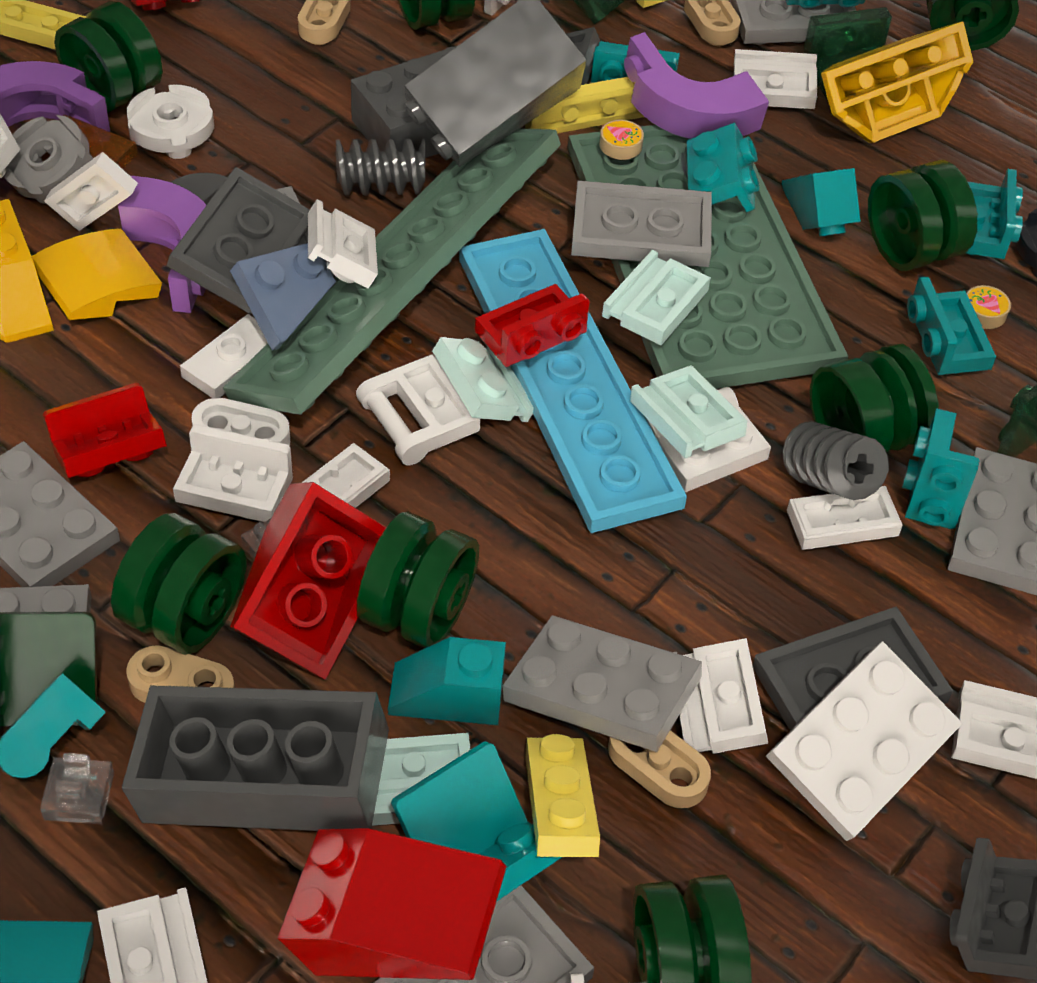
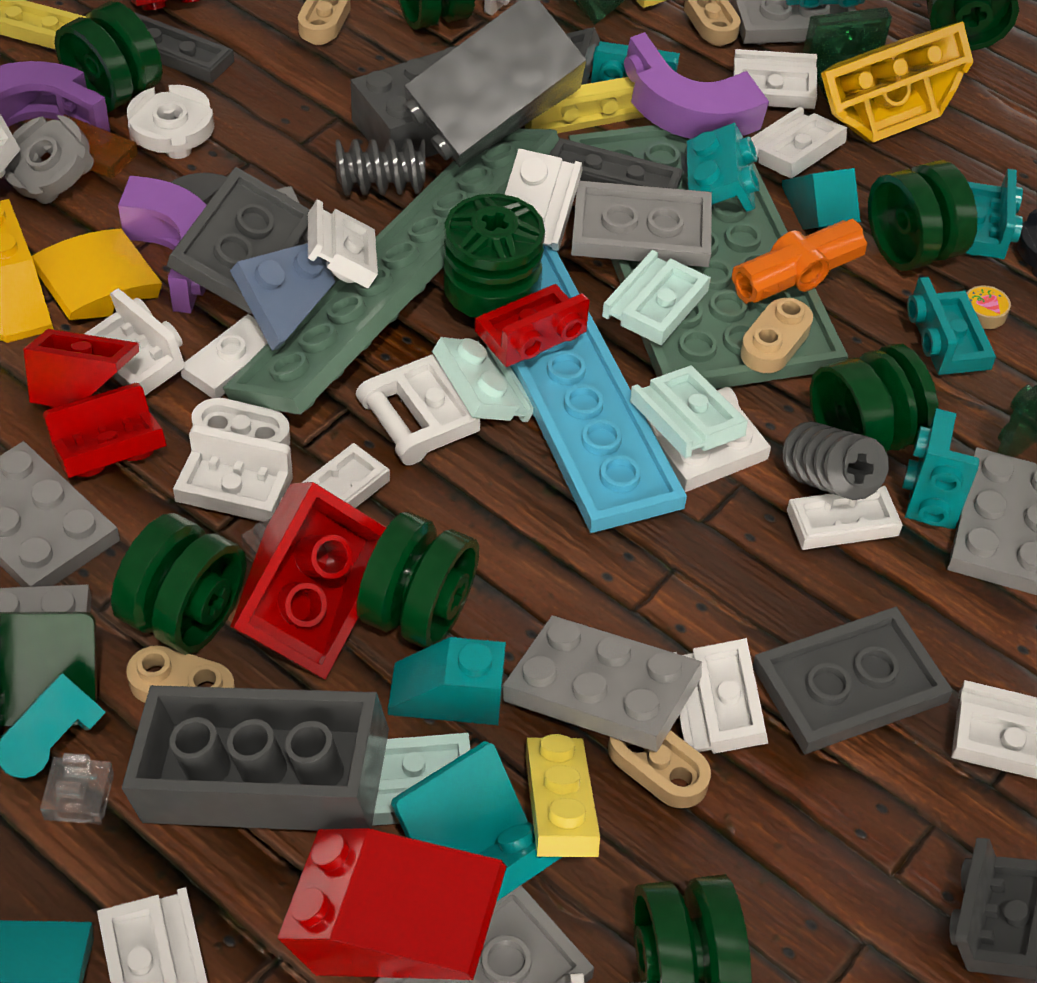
white plate [44,152,138,231] -> none
tile [599,120,644,160] -> none
white plate [766,641,963,841] -> none
none -> red slope [23,329,139,409]
none -> white bracket [84,288,185,395]
none -> dark grey tile [134,12,234,83]
none -> dark green wheel [443,193,545,318]
none -> white plate [505,149,583,251]
none -> dark grey tile [549,138,683,189]
none -> orange piece [731,218,868,304]
none -> tan plate [740,298,813,373]
none -> white plate [751,107,847,178]

